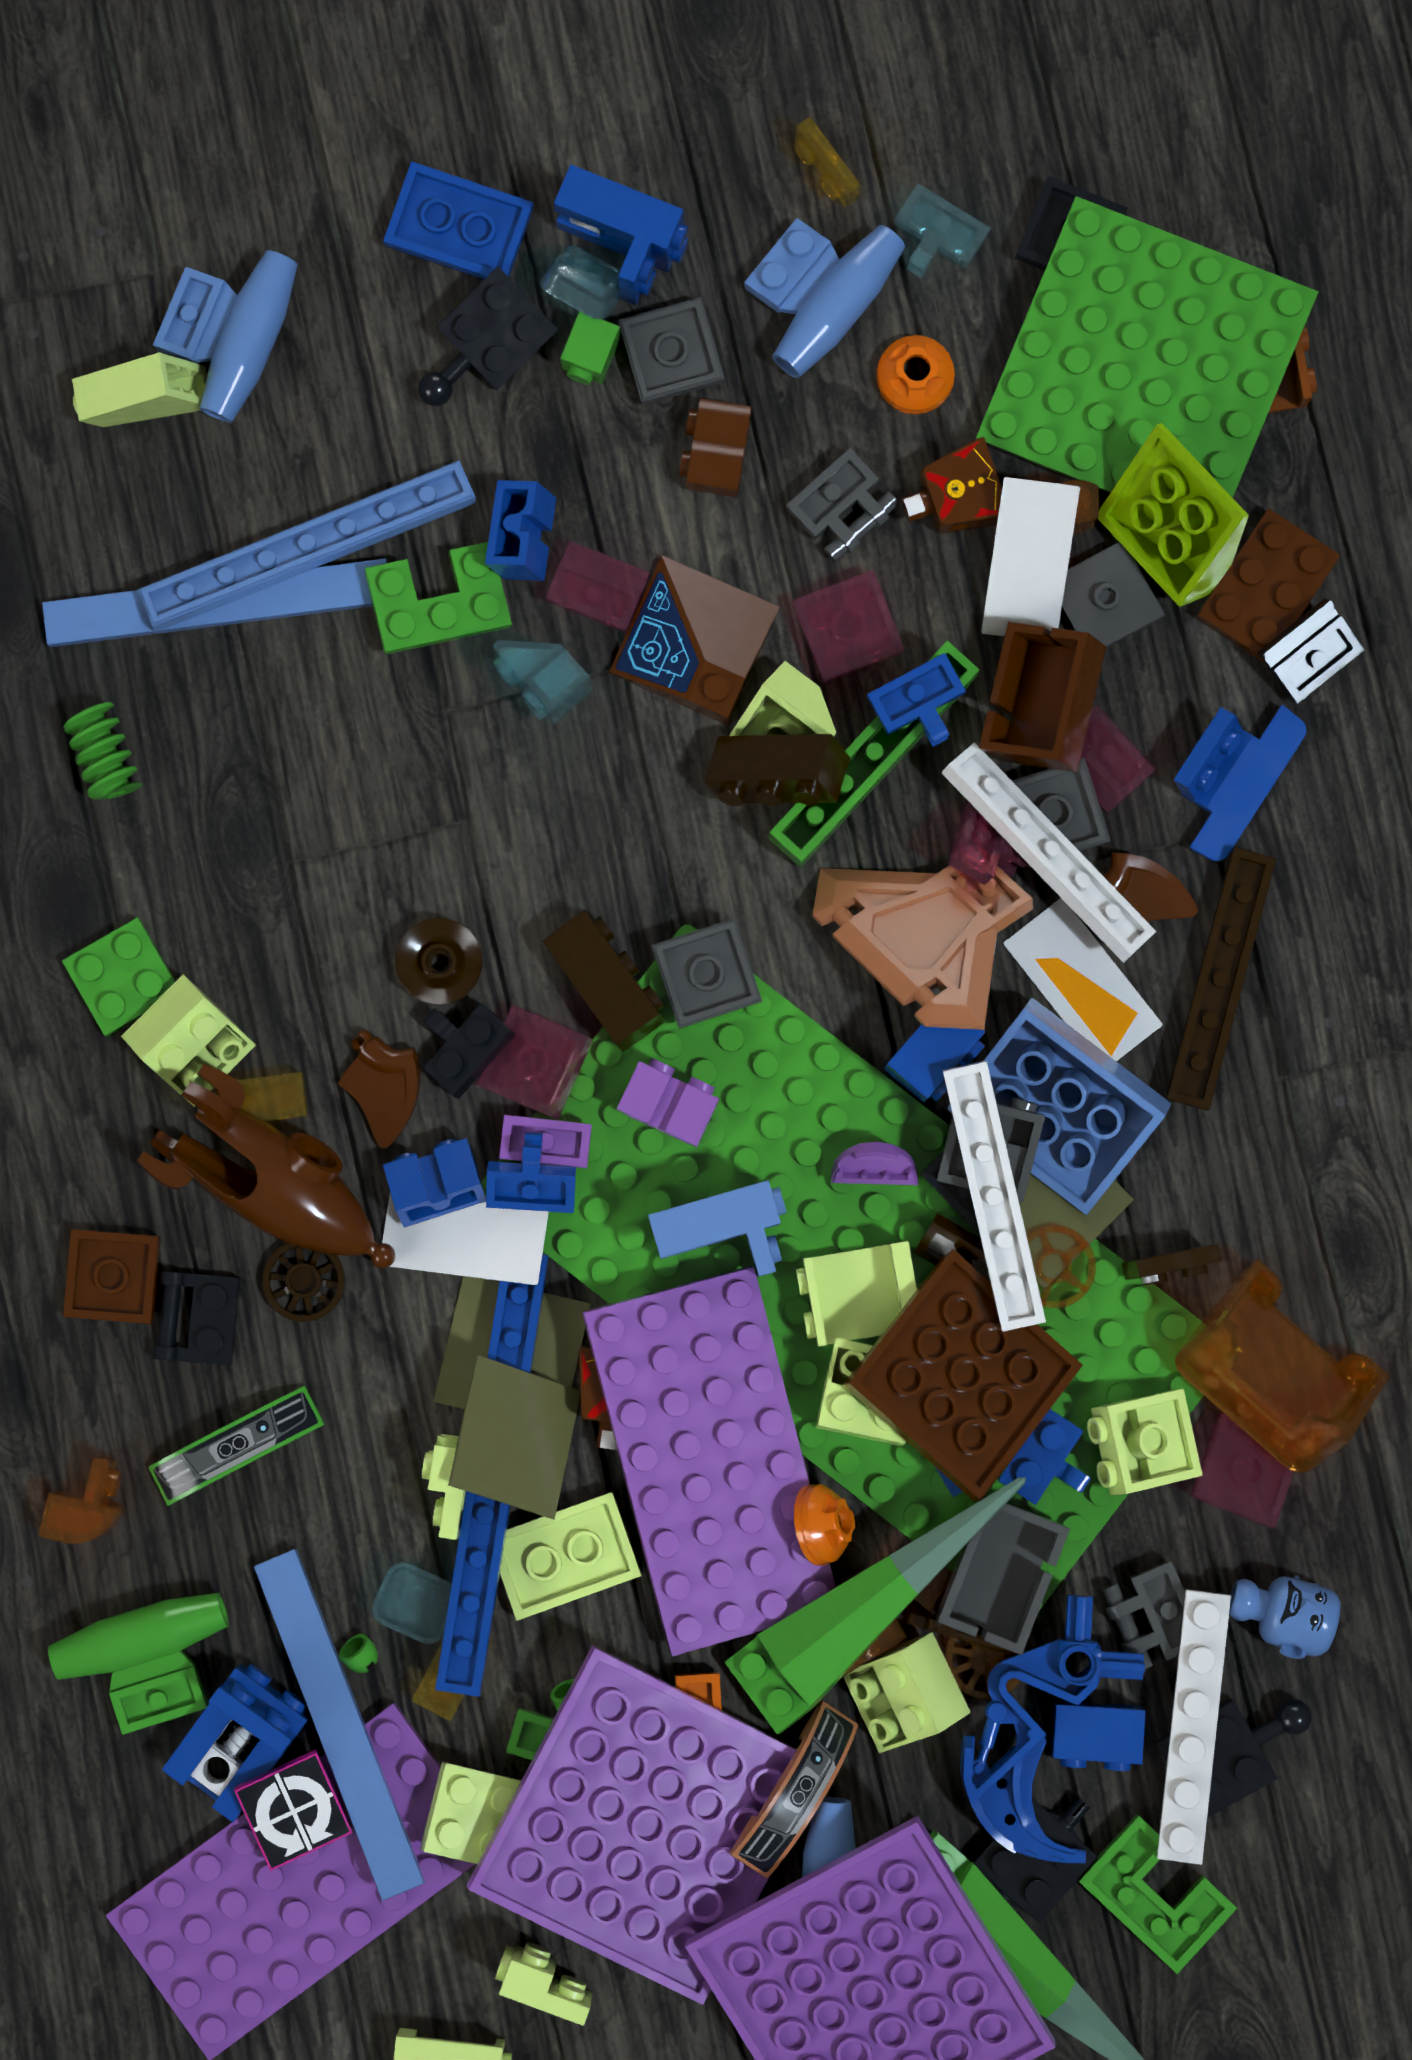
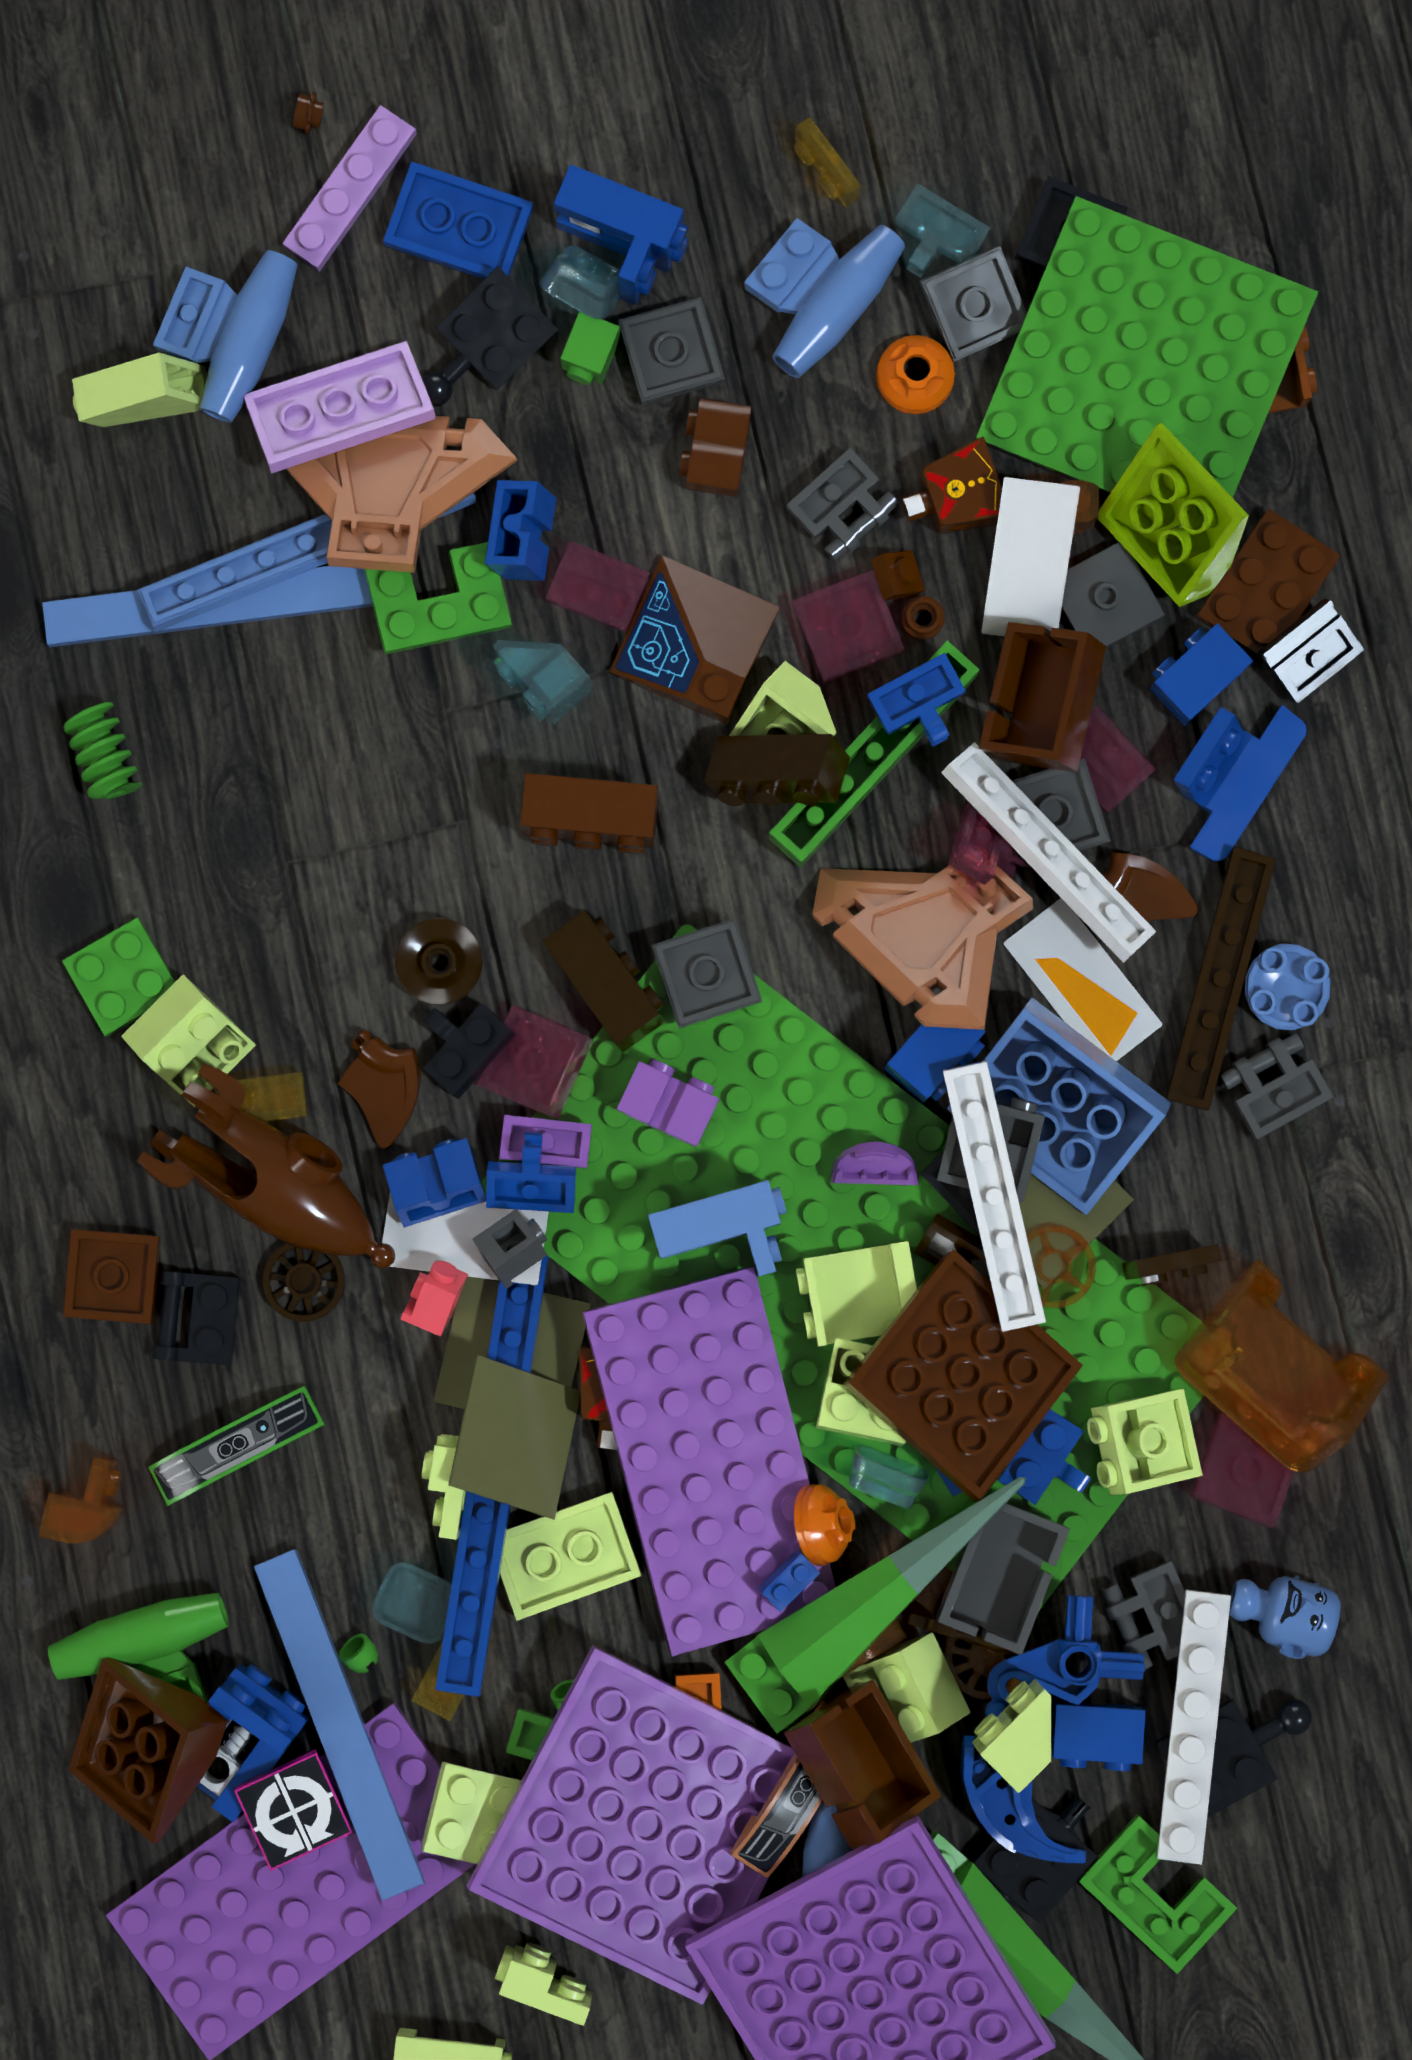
none -> reddish brown slope [68,1657,228,1844]
none -> lavender plate [244,341,436,474]
none -> lavender plate [282,105,417,272]
none -> nougat plate [286,416,517,573]
none -> reddish brown plate [293,92,324,135]
none -> coral brick [400,1260,468,1337]
none -> dark grey brick [473,1209,548,1289]
none -> reddish brown piece [520,773,659,854]
none -> blue piece [757,1550,820,1612]
none -> reddish brown piece [784,1680,942,1850]
none -> clear light blue piece [848,1445,928,1509]
none -> reddish brown plate [871,550,925,601]
none -> reddish brown plate [901,596,945,640]
none -> dark grey plate [919,246,1027,362]
none -> yellowish green slope [972,1679,1051,1793]
none -> blue brick [1149,623,1253,726]
none -> dark grey plate [1219,1033,1334,1140]
none -> medium blue dish [1245,944,1331,1030]

